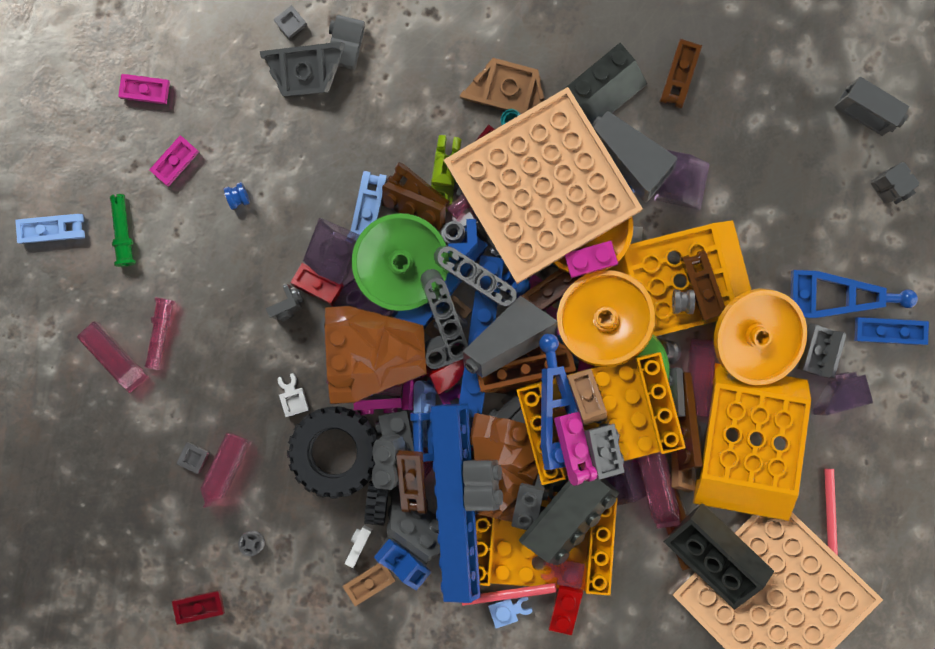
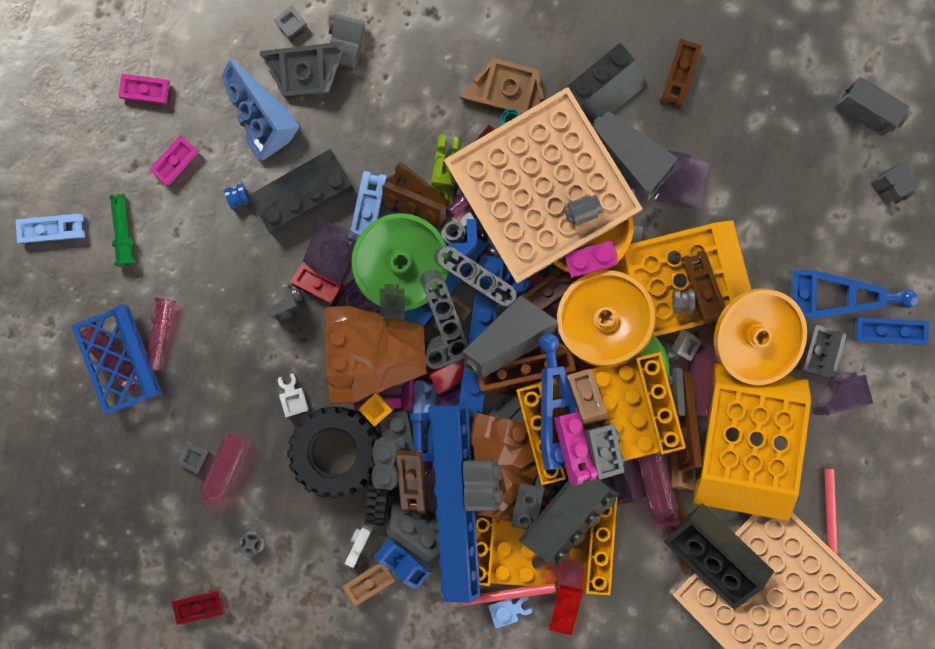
none -> blue fence [71,304,162,415]
none -> medium blue wedge [221,59,299,161]
none -> pearl dark grey slope [249,149,354,235]
none -> light orange plate [358,393,393,427]
none -> clear smoke brick [379,283,405,319]
none -> dark grey brick [564,195,603,226]
none -> flat silver plate [671,330,702,361]

